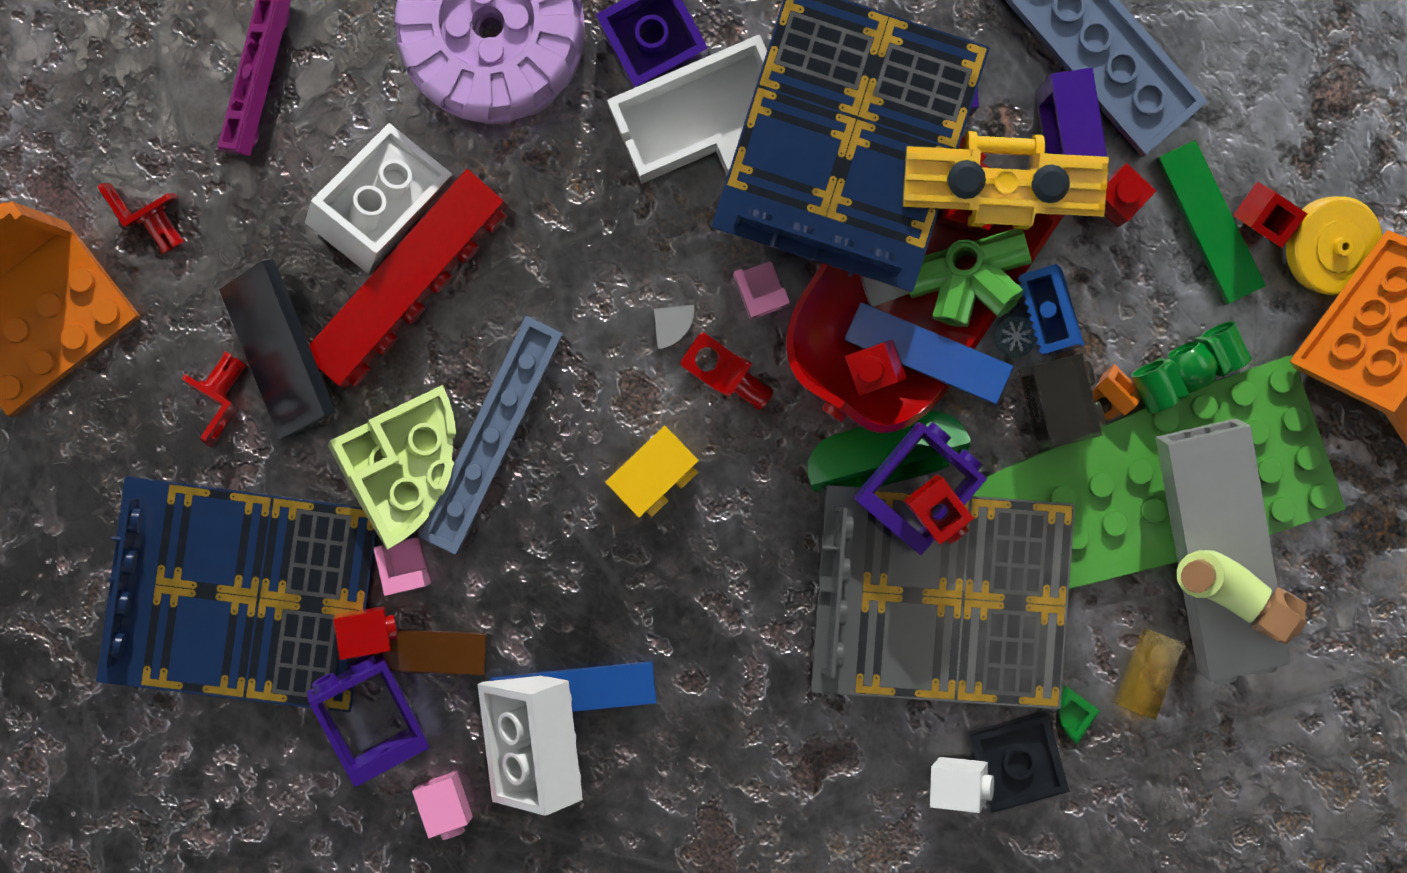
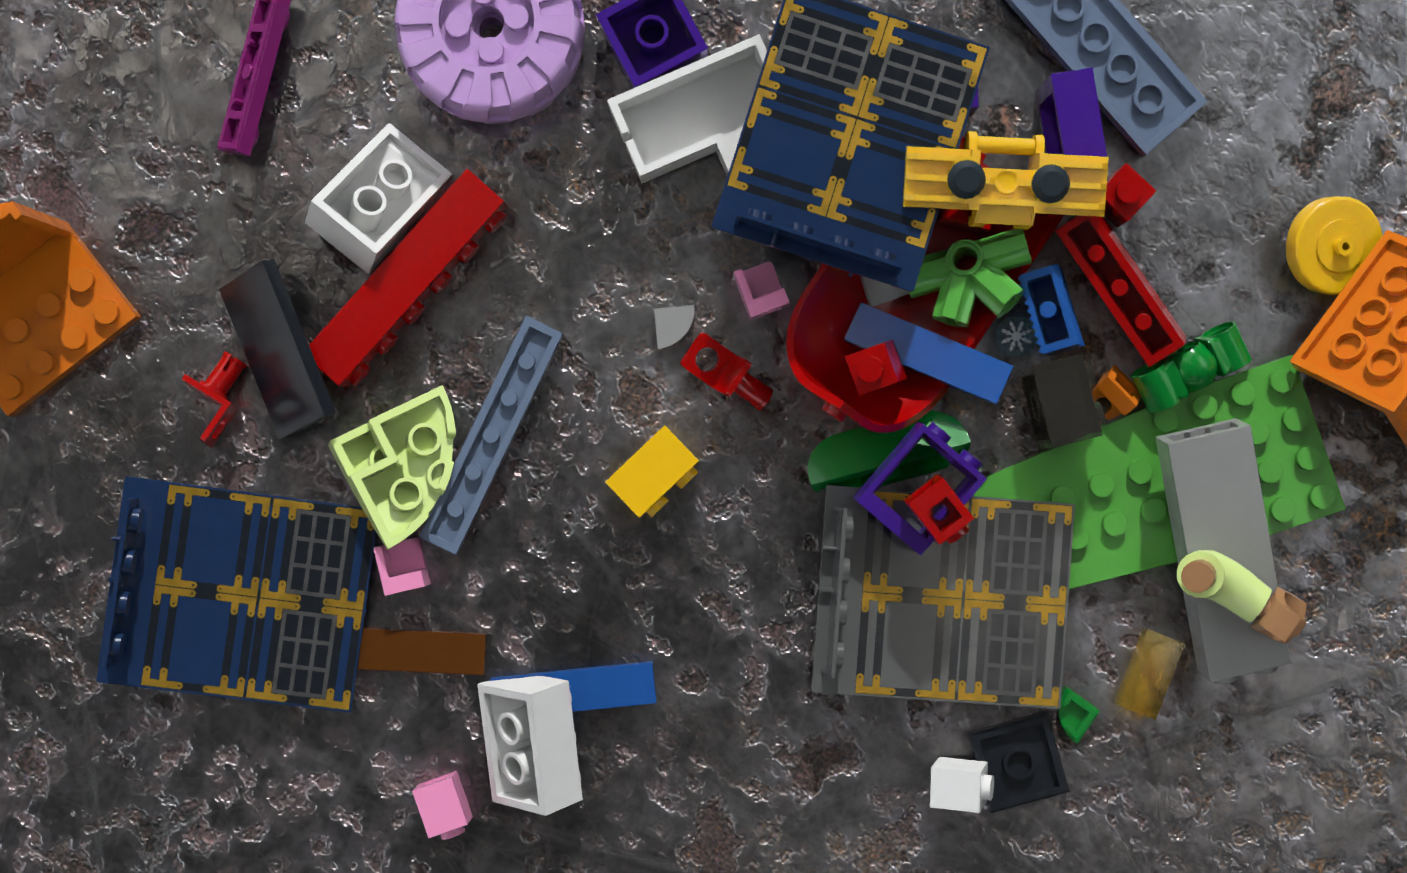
red bracket [97,183,185,255] -> none
dark purple window [307,653,430,788] -> none
red brick [333,606,398,660] -> none
green tile [1155,139,1266,305] -> none
red brick [1233,181,1308,248] -> none
none -> red brick [1055,215,1186,367]

